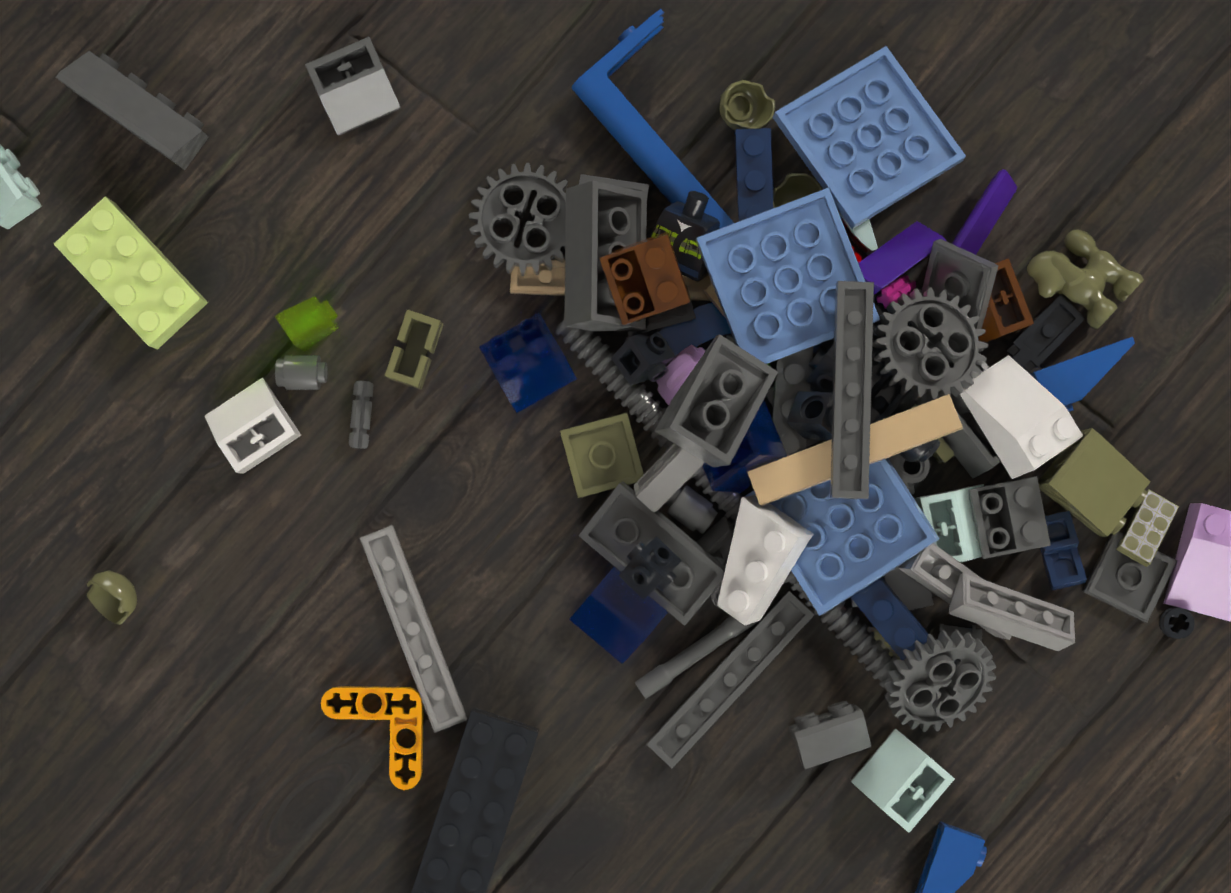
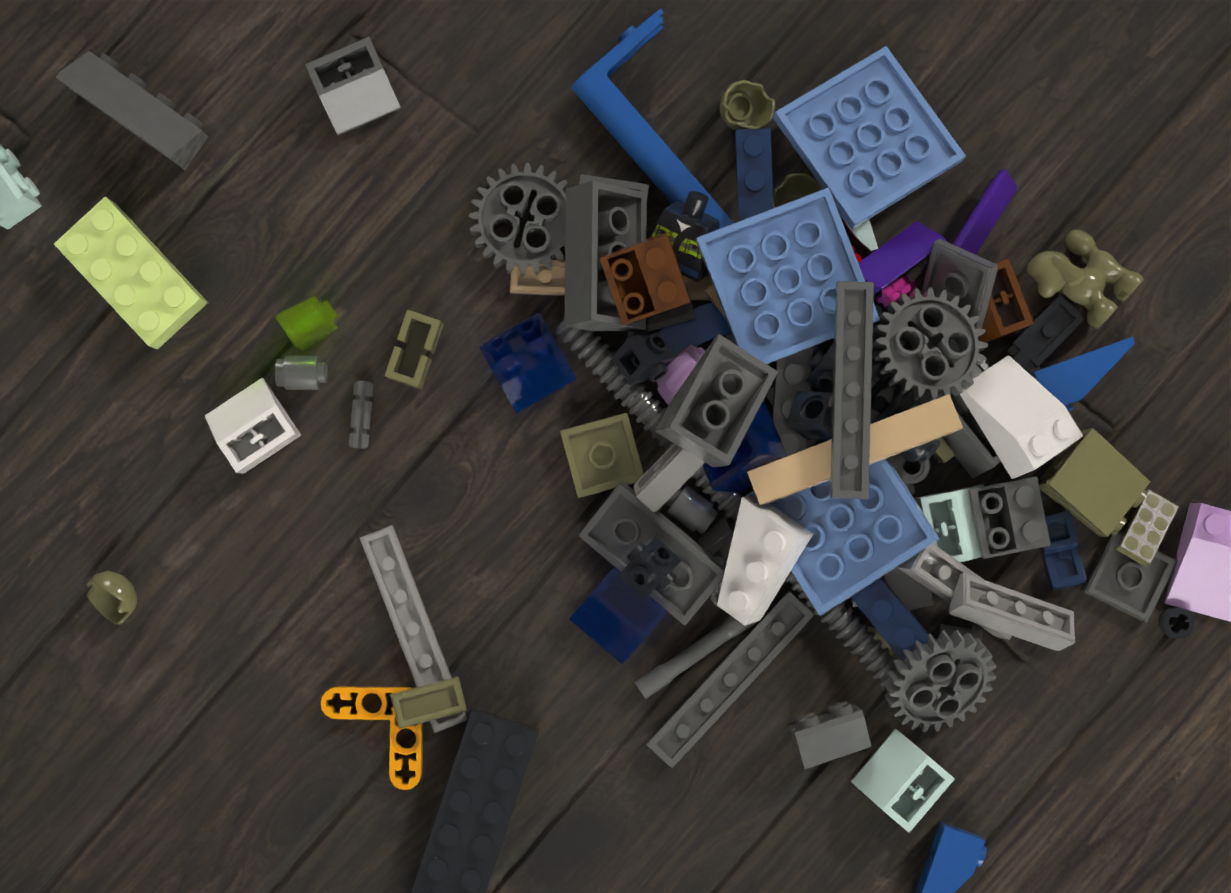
none -> olive tile [390,676,467,729]

